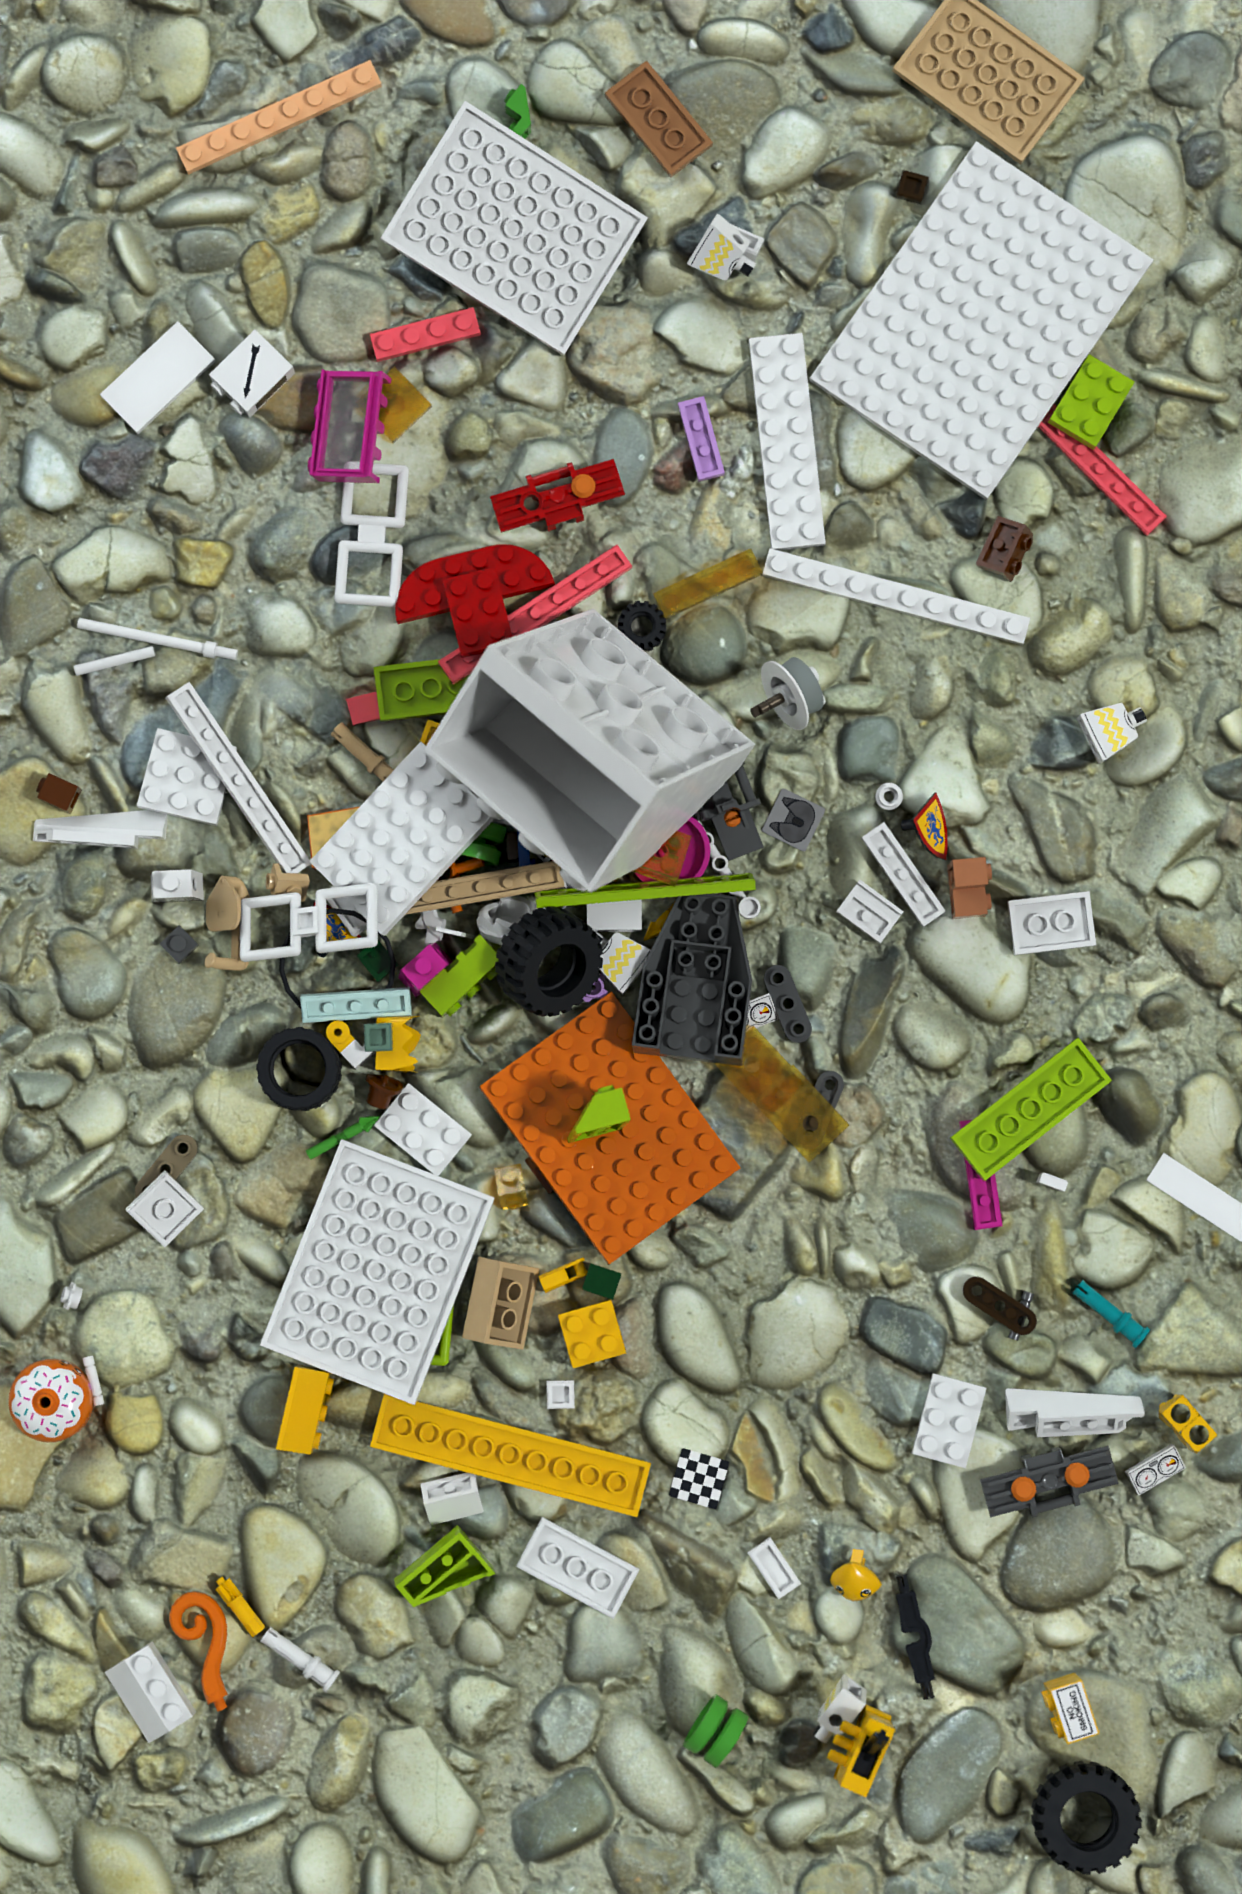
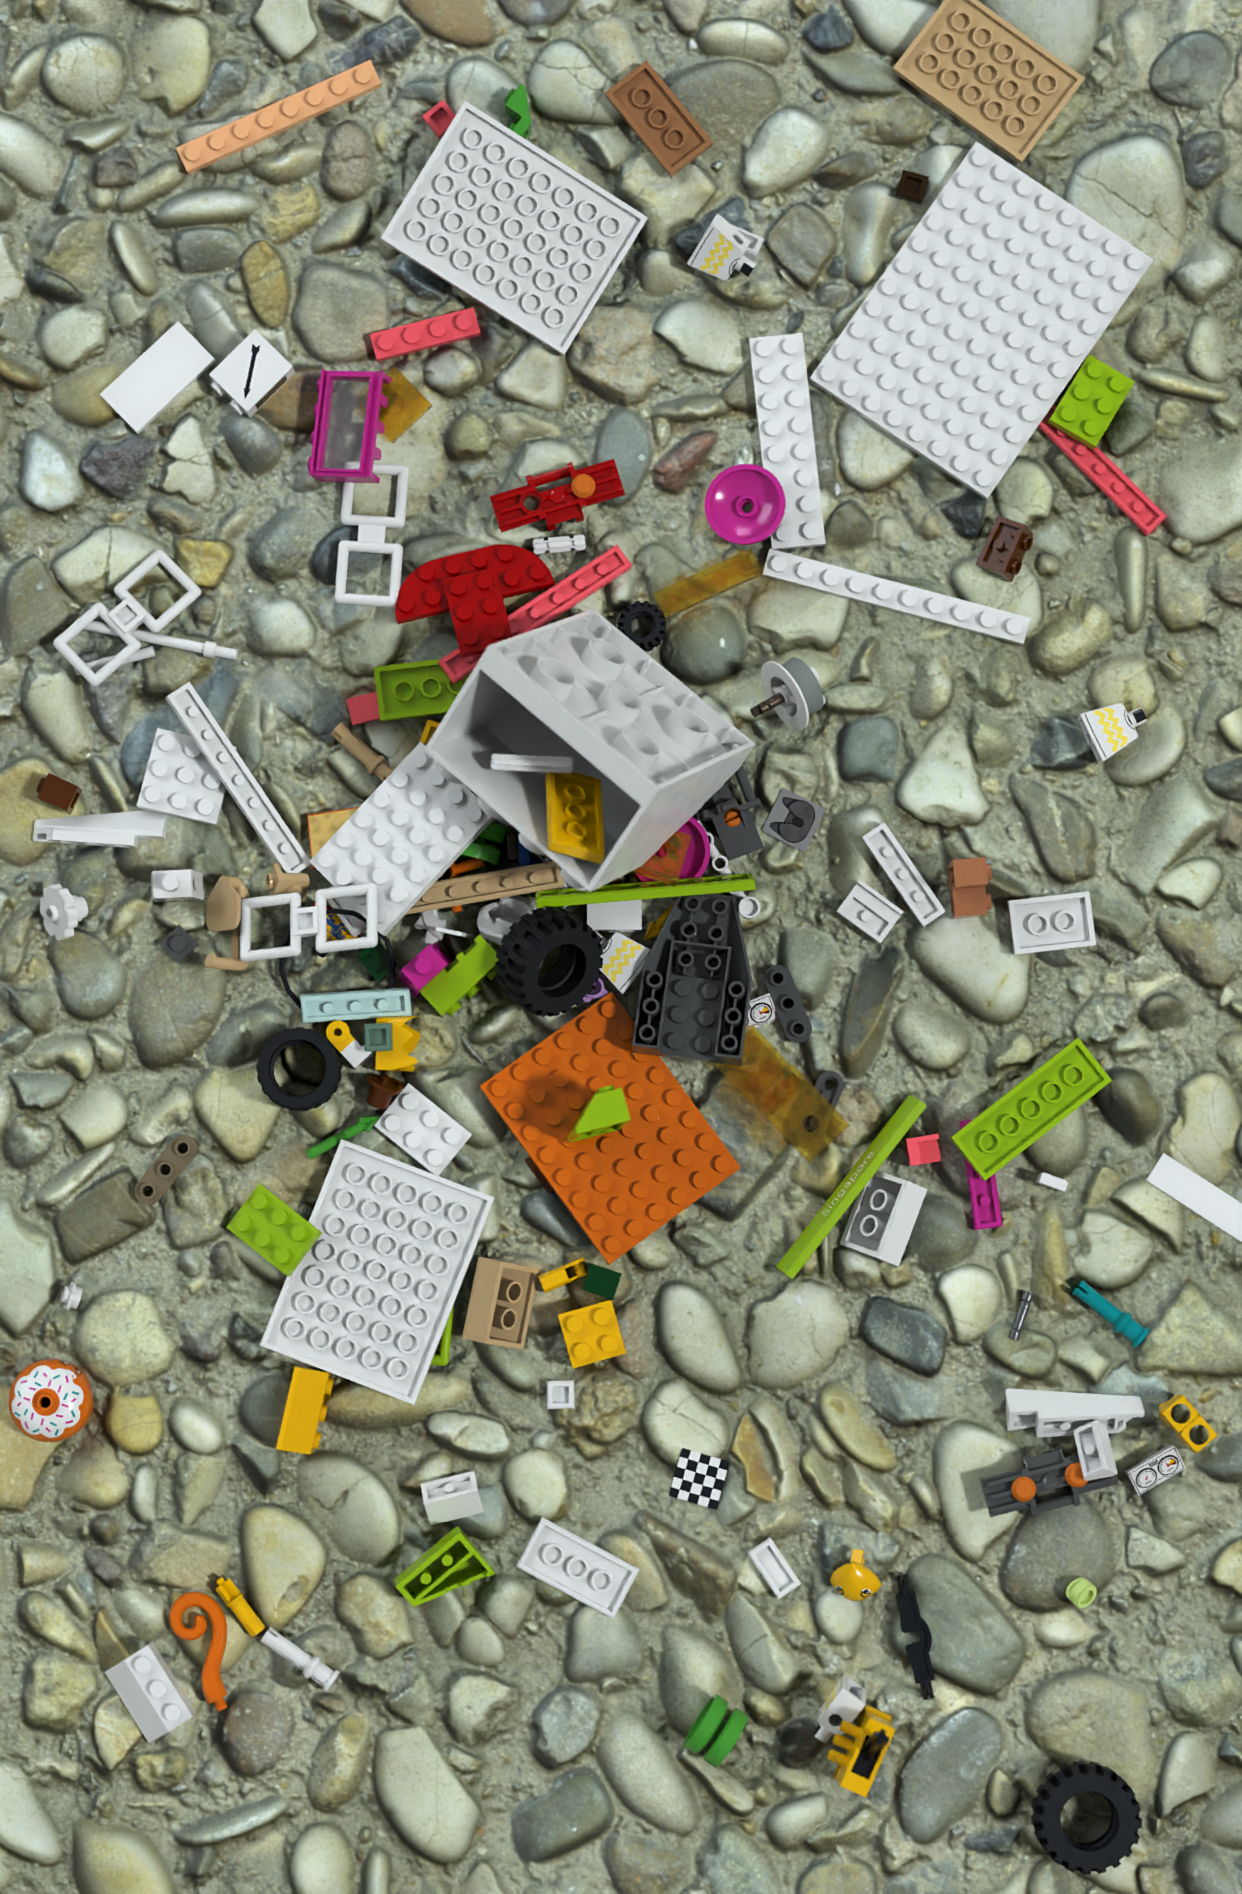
white wheel [82,1355,105,1406] -> none
white tile [126,1170,204,1247] -> none
yellow plate [370,1394,651,1517] -> none
clear yellow bracket [494,1163,528,1210] -> none
lavender plate [678,396,725,482] -> none
white plate [875,783,903,810] -> none
shield [901,792,948,860] -> none
white plate [912,1373,986,1468] -> none
dark brown plate [963,1276,1037,1335] -> none
brick [1041,1672,1100,1744] -> none
none -> white plant [40,884,88,941]
none -> white bar [53,549,201,686]
none -> lime plate [226,1183,323,1277]
none -> coral plate [422,100,456,140]
none -> white axle [491,753,574,773]
none -> white axle [533,534,586,555]
none -> yellow plate [545,772,605,864]
none -> dark pink dish [705,464,786,545]
none -> lime tile [776,1094,927,1279]
none -> white slope [840,1171,928,1267]
none -> coral panel [904,1134,941,1167]
none -> yellowish green tile [1066,1577,1097,1608]
none -> white slope [1073,1420,1117,1481]

